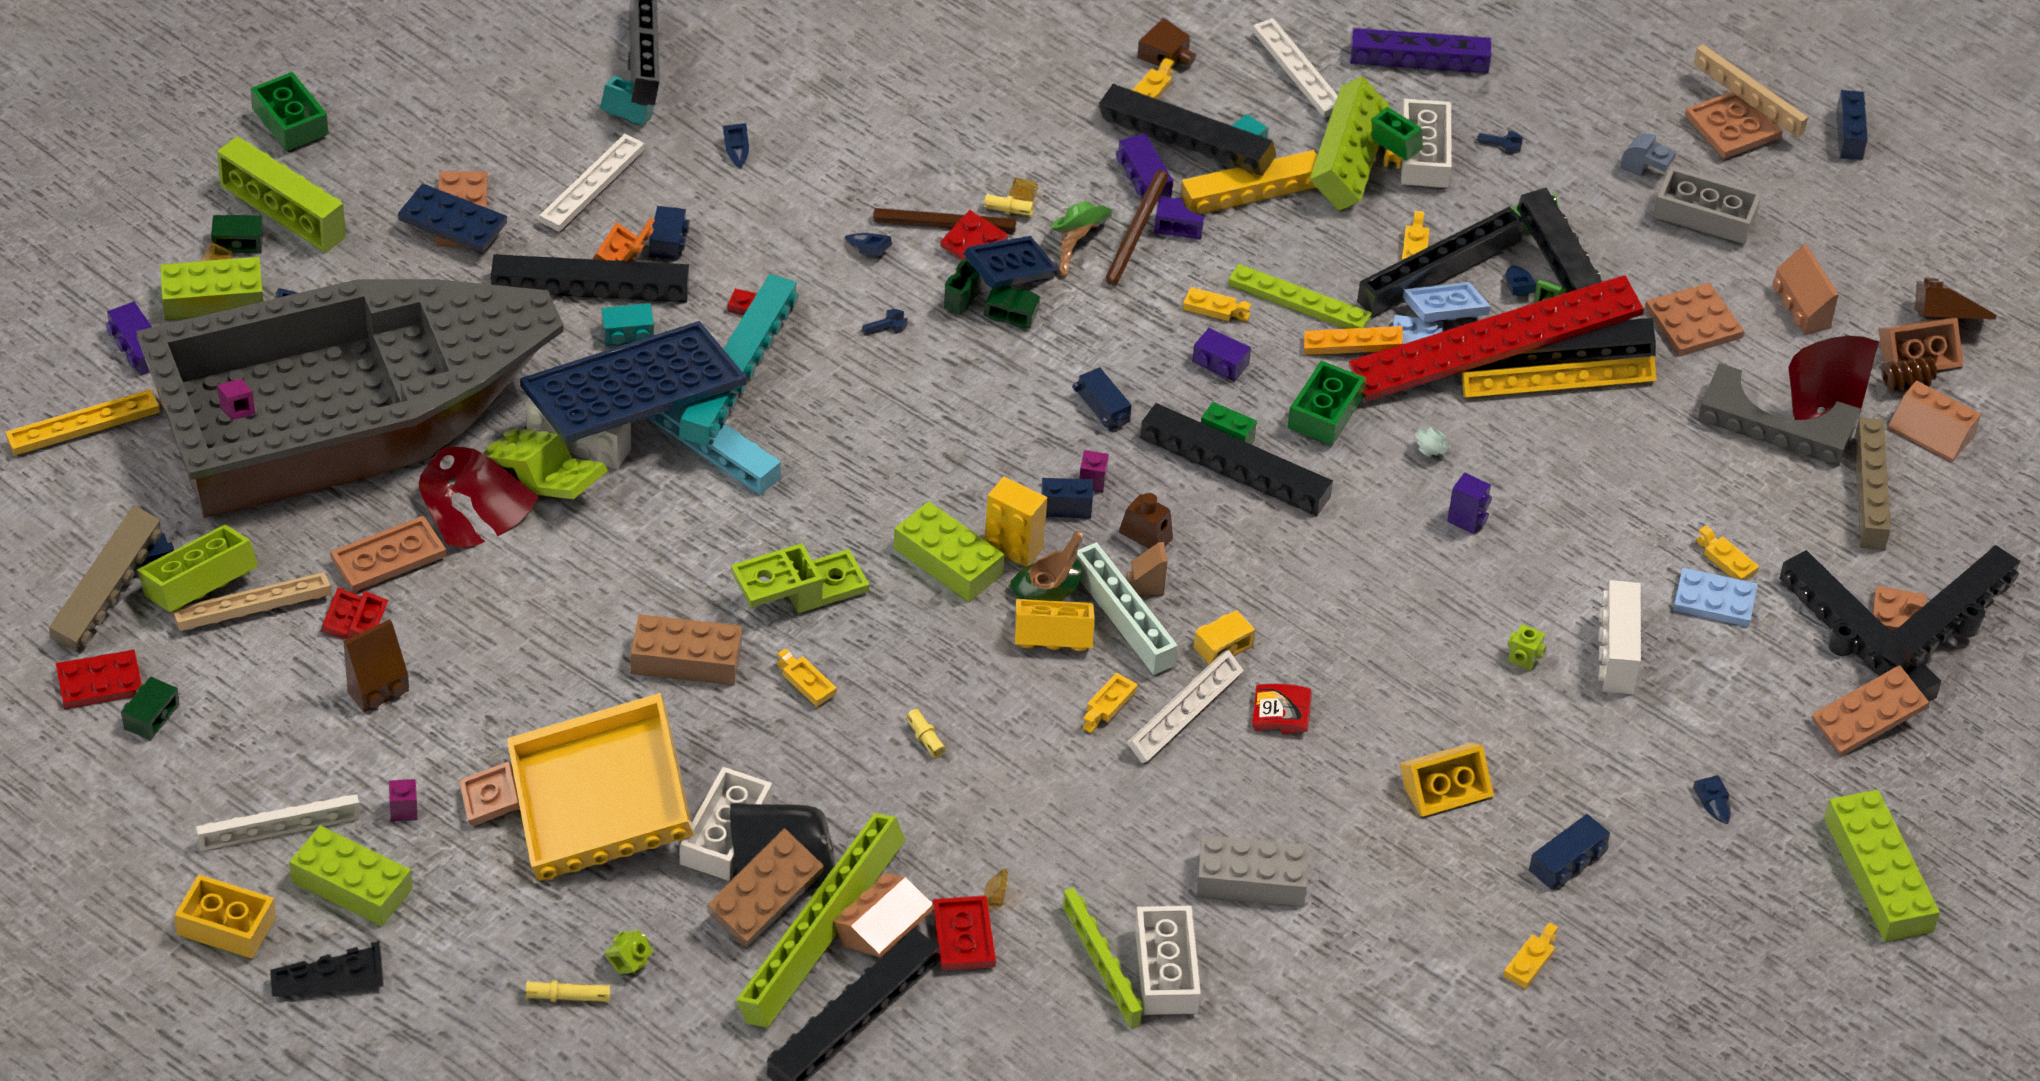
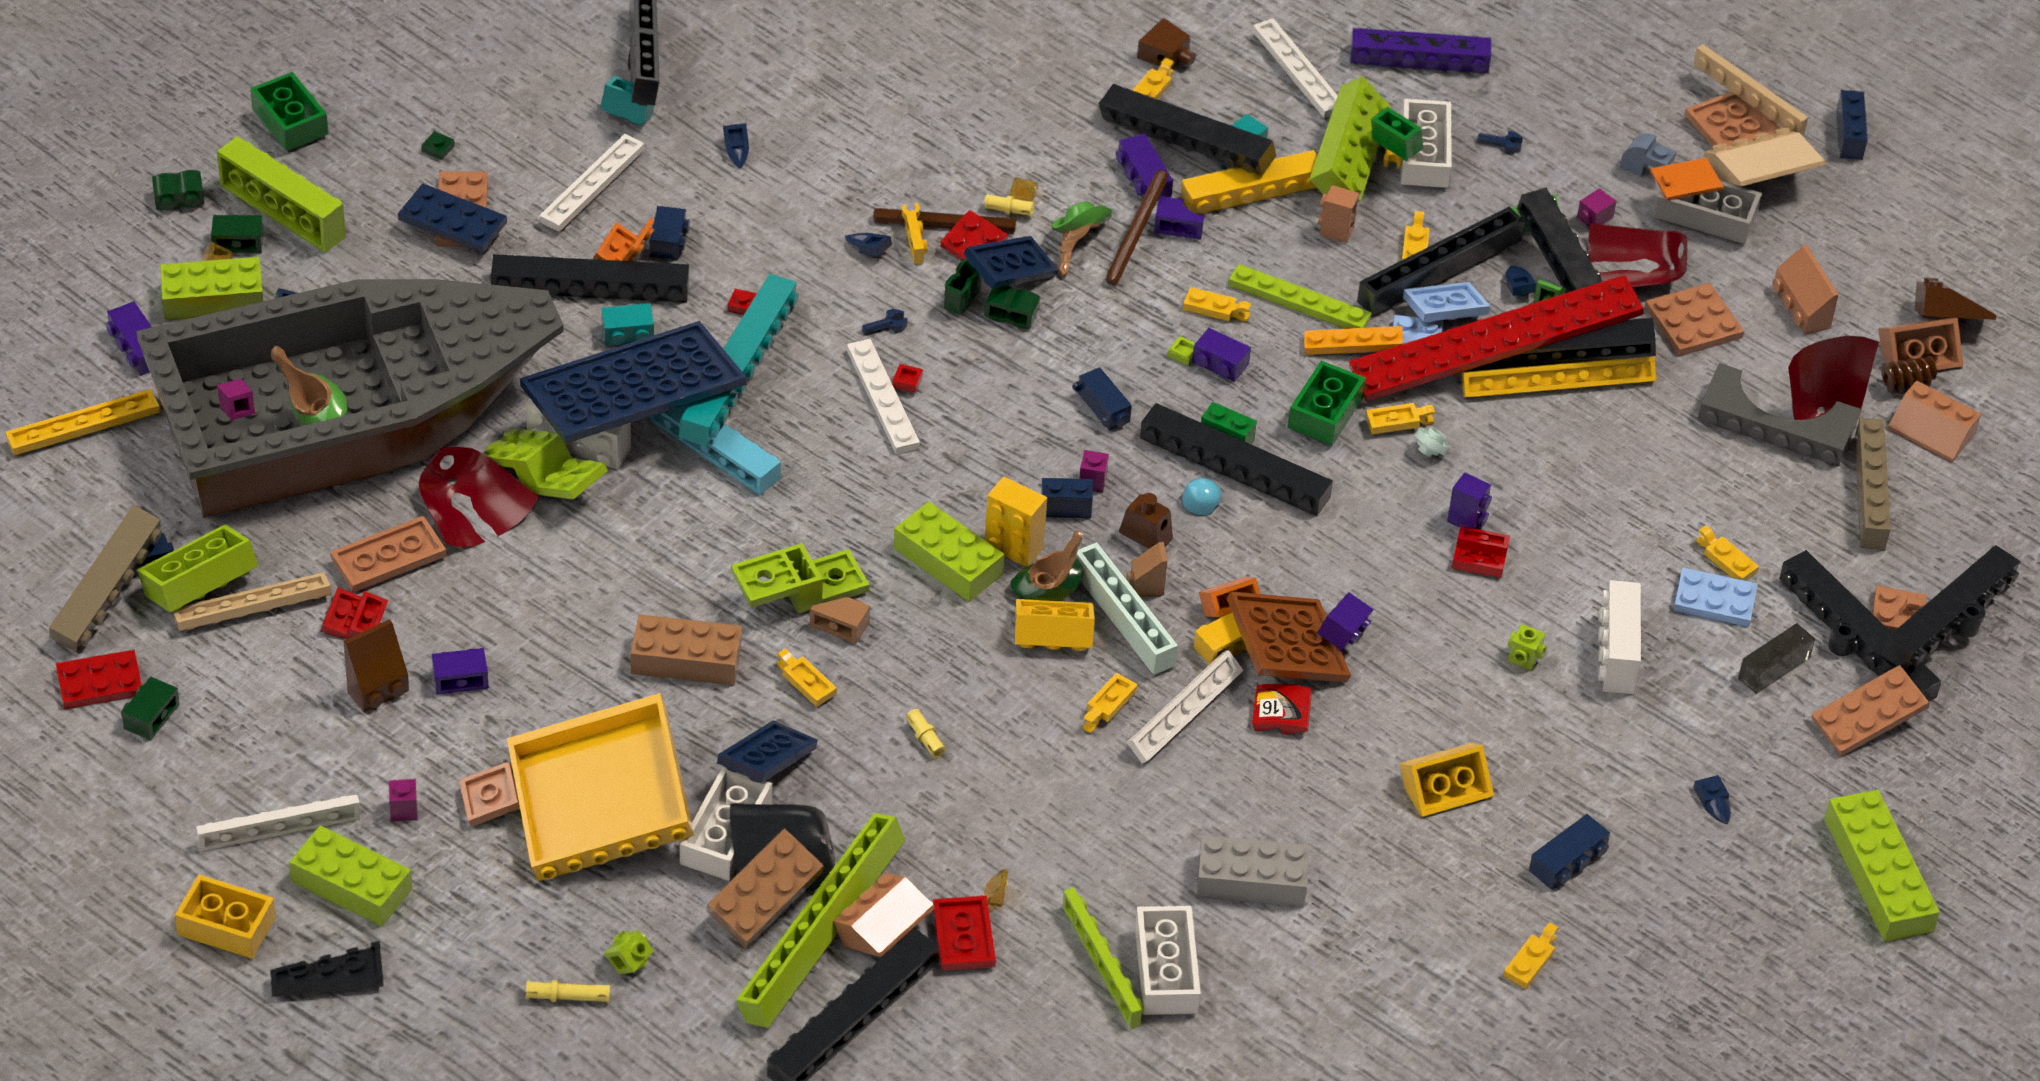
none -> dark green brick [152,170,205,211]
none -> medium nougat hat [271,346,348,426]
none -> dark green plate [421,131,455,160]
none -> dark purple brick [432,648,489,695]
none -> dark blue plate [717,720,818,783]
none -> medium nougat slope [810,597,870,644]
none -> white plate [847,339,920,454]
none -> red plate [892,364,923,393]
none -> yellow plate [901,203,928,265]
none -> lime tile [1167,336,1195,366]
none -> medium azure hair [1182,478,1222,515]
none -> orange brick [1199,577,1261,617]
none -> dark orange plate [1227,592,1351,682]
none -> dark purple brick [1317,592,1374,651]
none -> nougat brick [1318,185,1359,243]
none -> yellow plate [1365,403,1435,435]
none -> red slope [1452,526,1510,578]
none -> magenta brick [1577,188,1617,227]
none -> dark red piece [1588,223,1688,288]
none -> orange container [1650,158,1724,201]
none -> tan slope [1704,128,1825,186]
none -> clear smoke brick [1738,623,1815,694]

